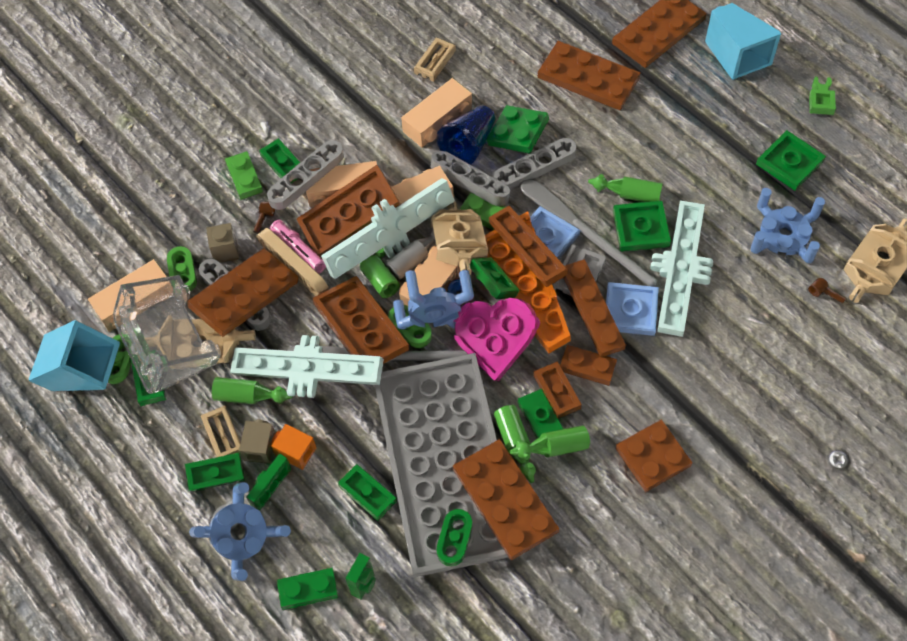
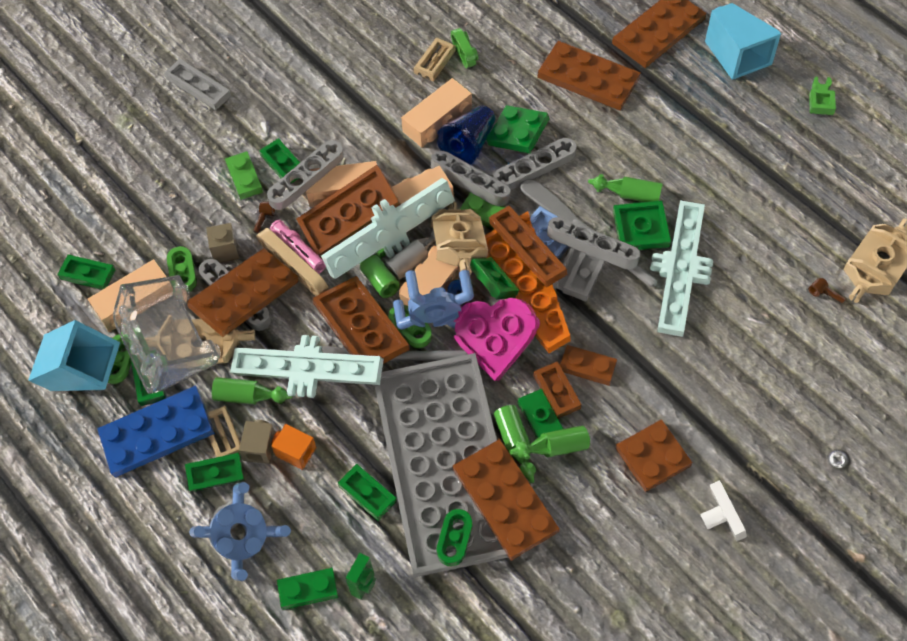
green plate [246,453,291,510] -> none
dark orange plate [563,259,626,357] -> none
light blue tile [606,282,659,336] -> none
medium blue plate [750,188,825,264] -> none
green plate [756,130,826,191] -> none
none -> green plate [57,254,116,290]
none -> blue plate [97,385,215,478]
none -> light grey plate [164,59,231,110]
none -> bright green plate [451,28,478,69]
none -> light grey beam [547,217,640,269]
none -> white tile [700,480,747,541]

